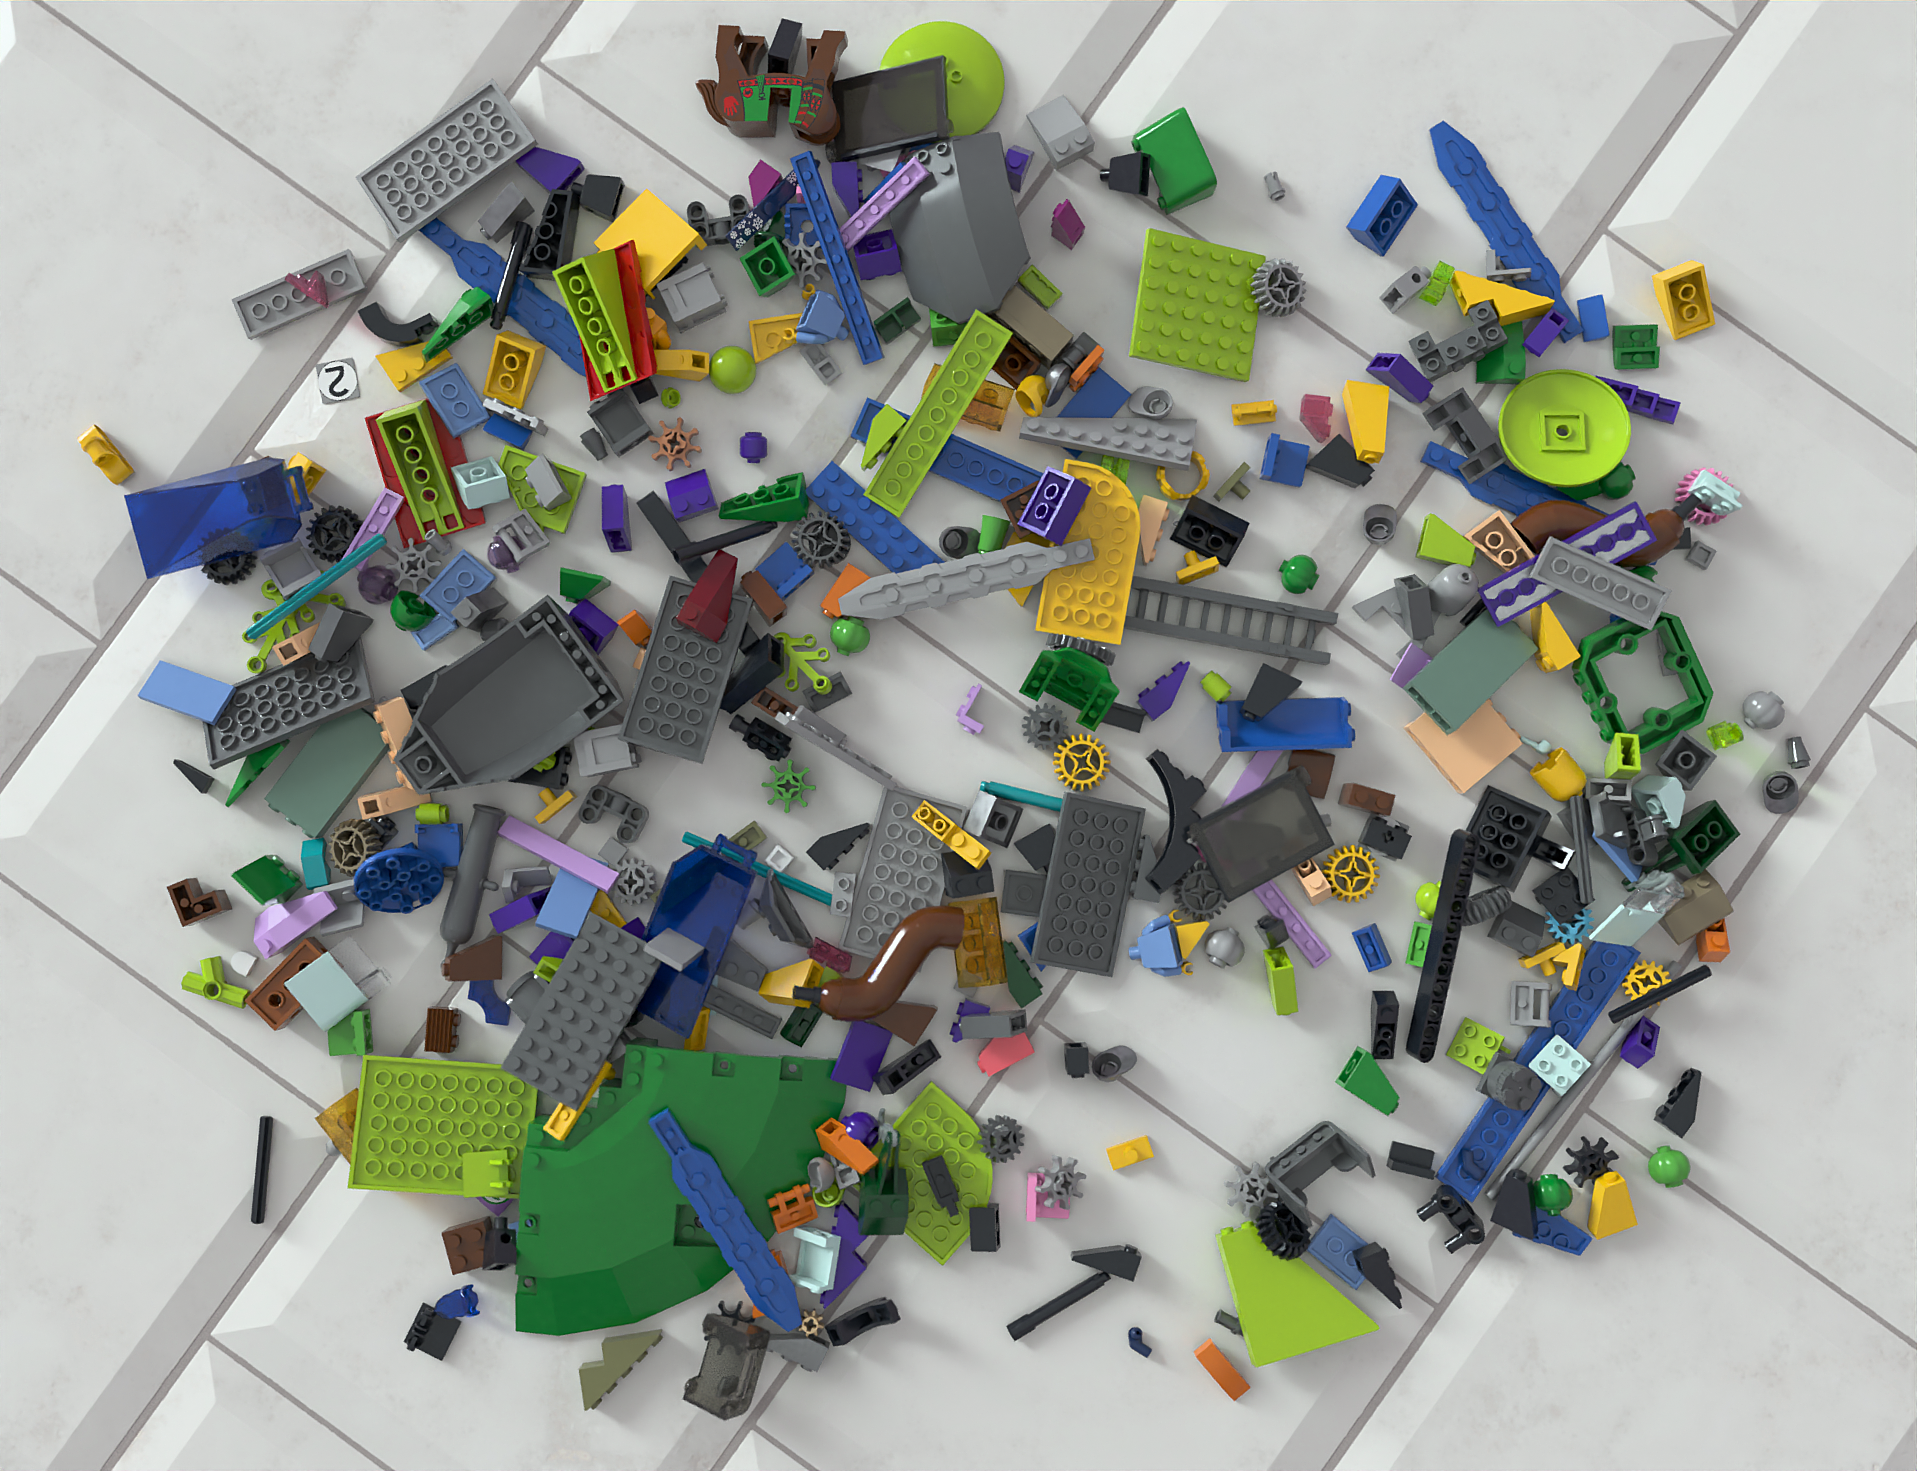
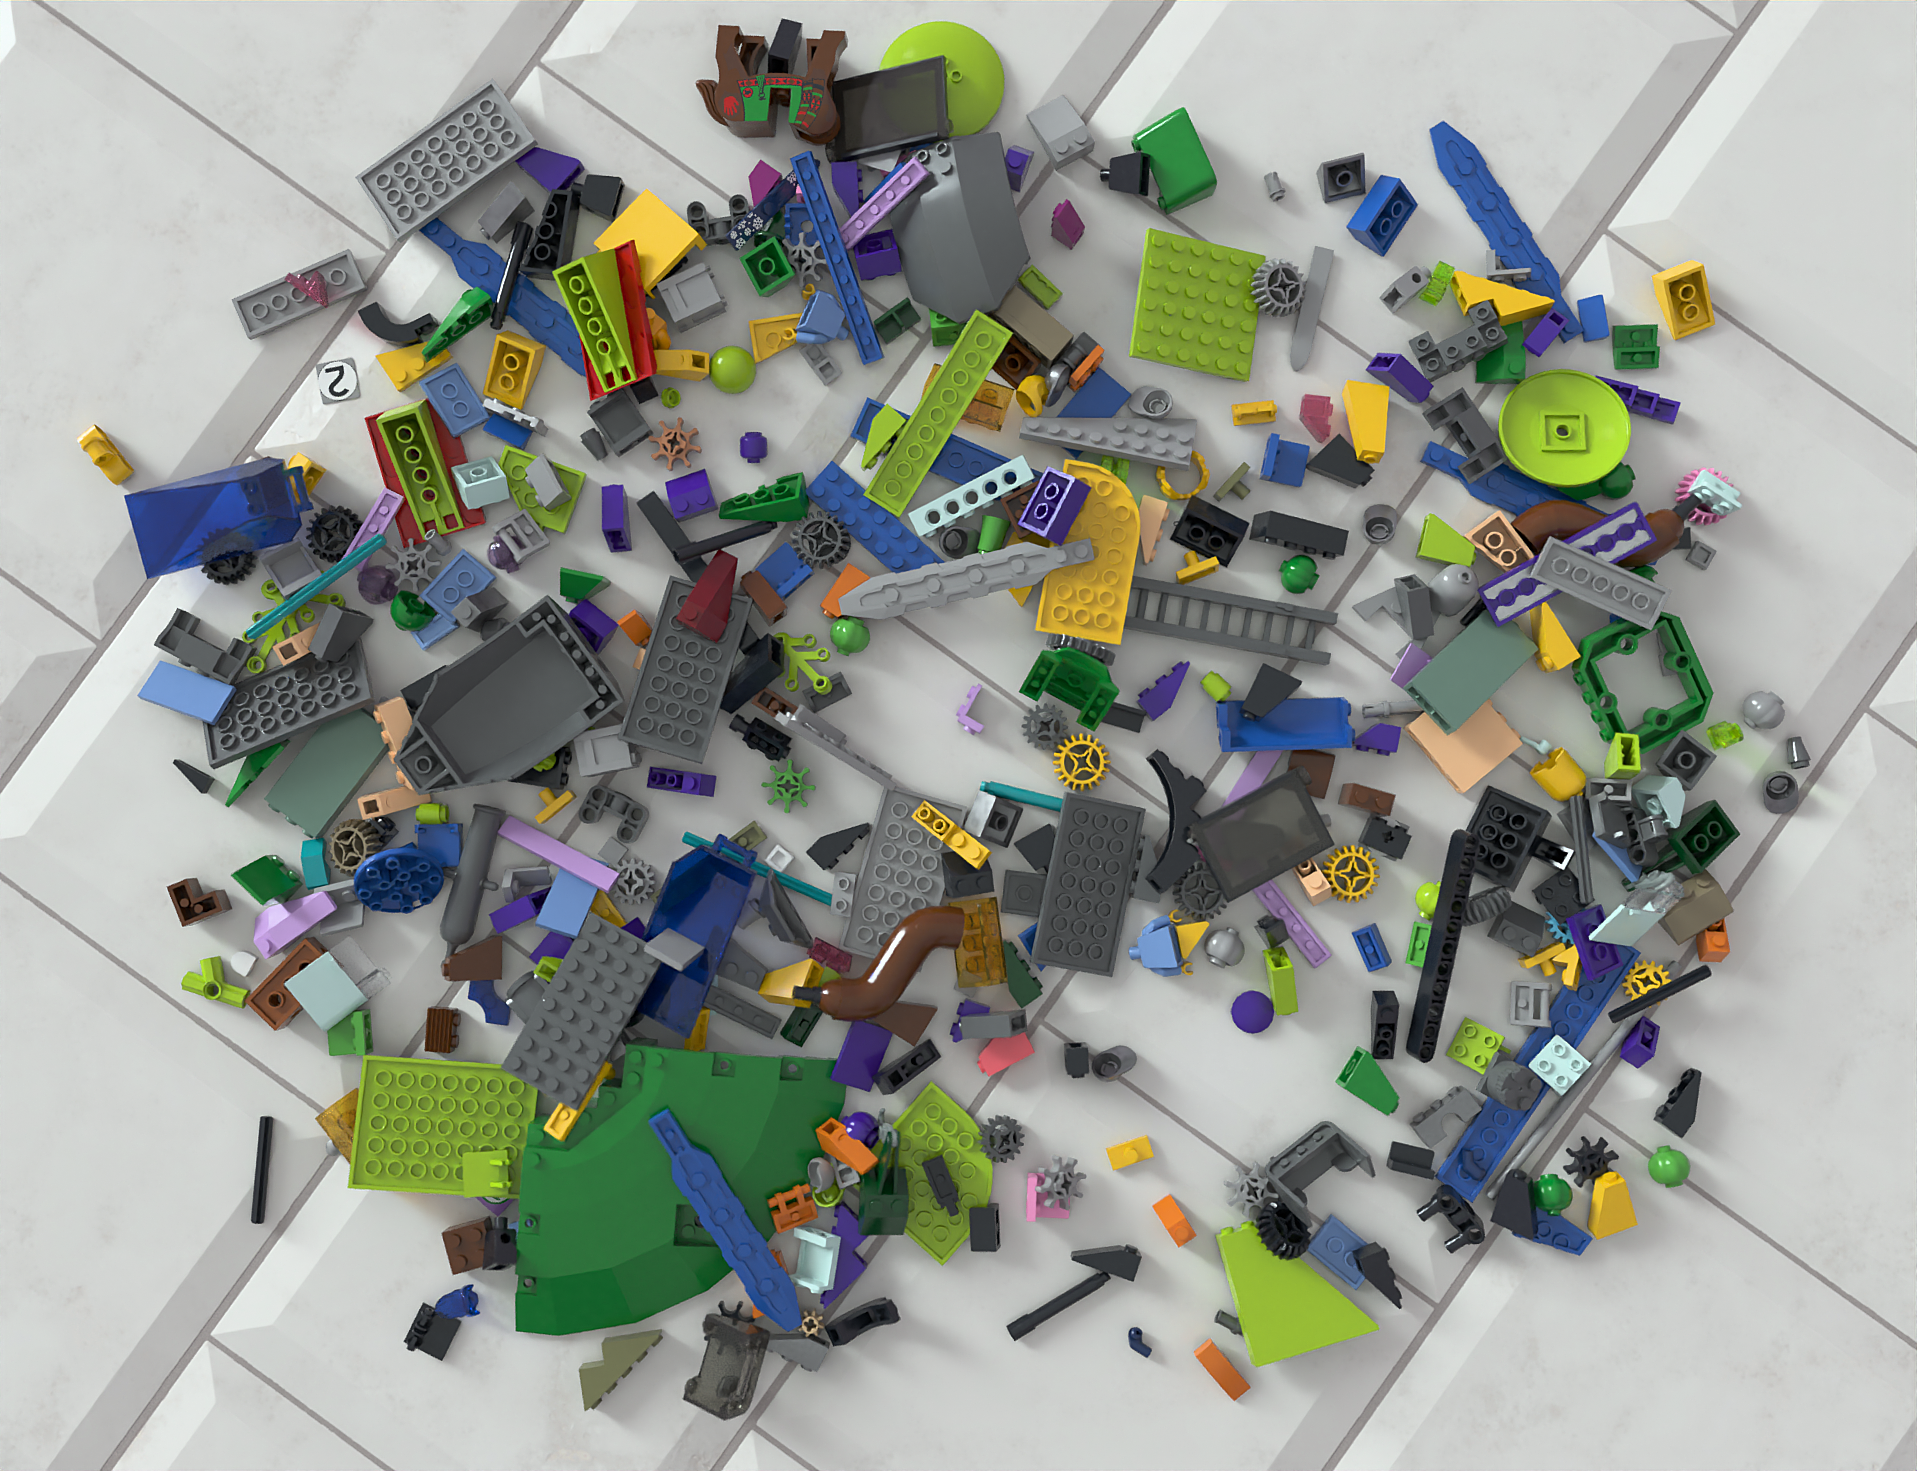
none -> dark grey bracket [154,608,257,685]
none -> dark purple slope [647,767,716,797]
none -> light aqua brick [908,455,1035,538]
none -> orange slope [1152,1194,1197,1248]
none -> dark purple dish [1230,990,1274,1034]
none -> black wedge [1249,511,1349,560]
none -> light grey piece [1290,246,1334,371]
none -> flat silver slope [1316,153,1366,203]
none -> dark purple slope [1352,723,1402,756]
none -> light grey pin [1362,700,1425,718]
none -> flat silver arch [1410,1085,1482,1149]
none -> dark purple tile [1566,904,1623,980]

